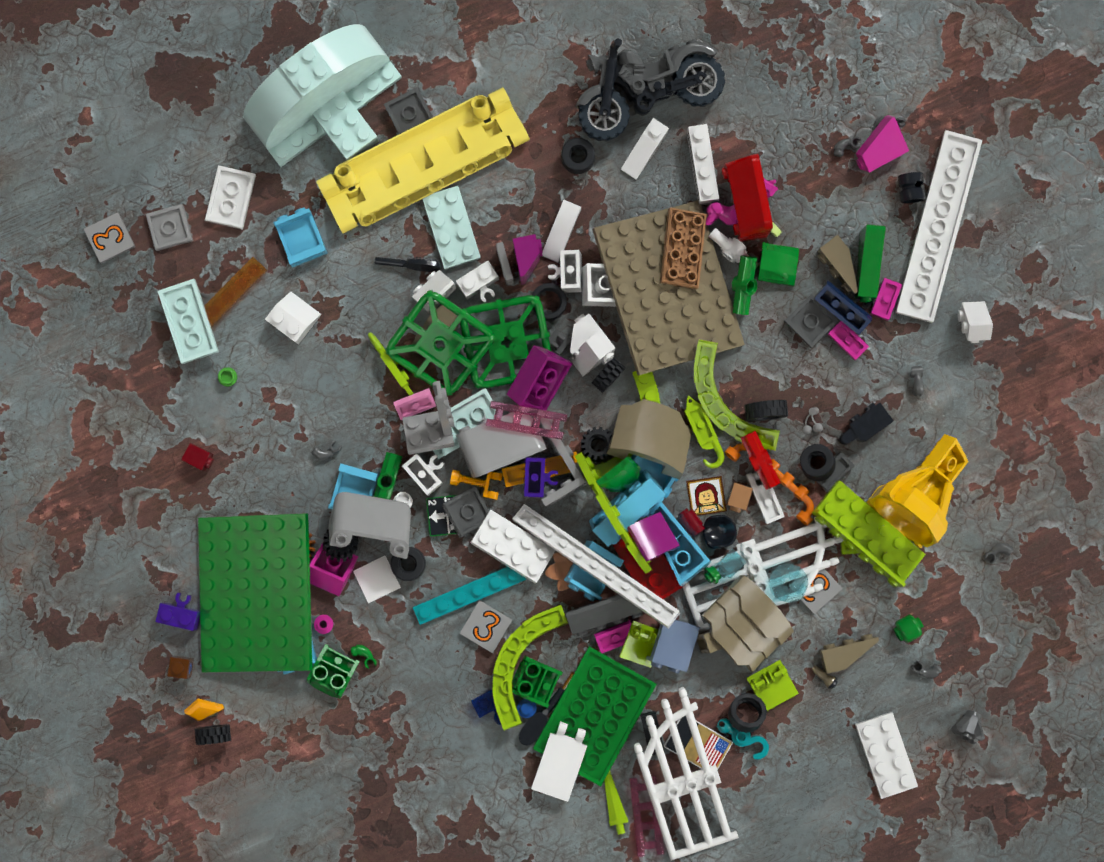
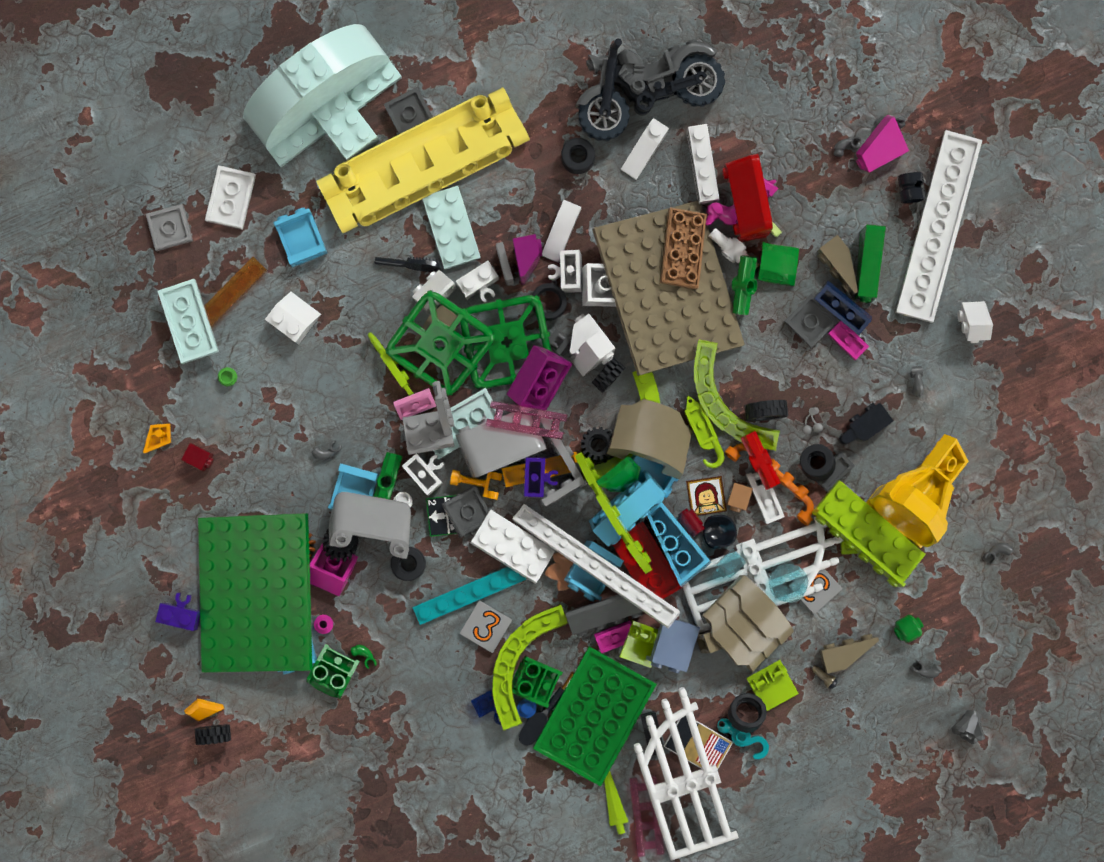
light grey tile [84,212,136,264] -> none
reddish brown brick [167,656,194,679] -> none
white sticker [353,556,401,603] -> none
white tile [531,721,587,802] -> none
magenta slope [627,512,680,562] -> none
green plate [704,566,721,584] -> none
white plate [855,712,918,799] -> none
dark pink plate [870,278,902,321] -> none
none -> light orange piece [143,424,171,453]

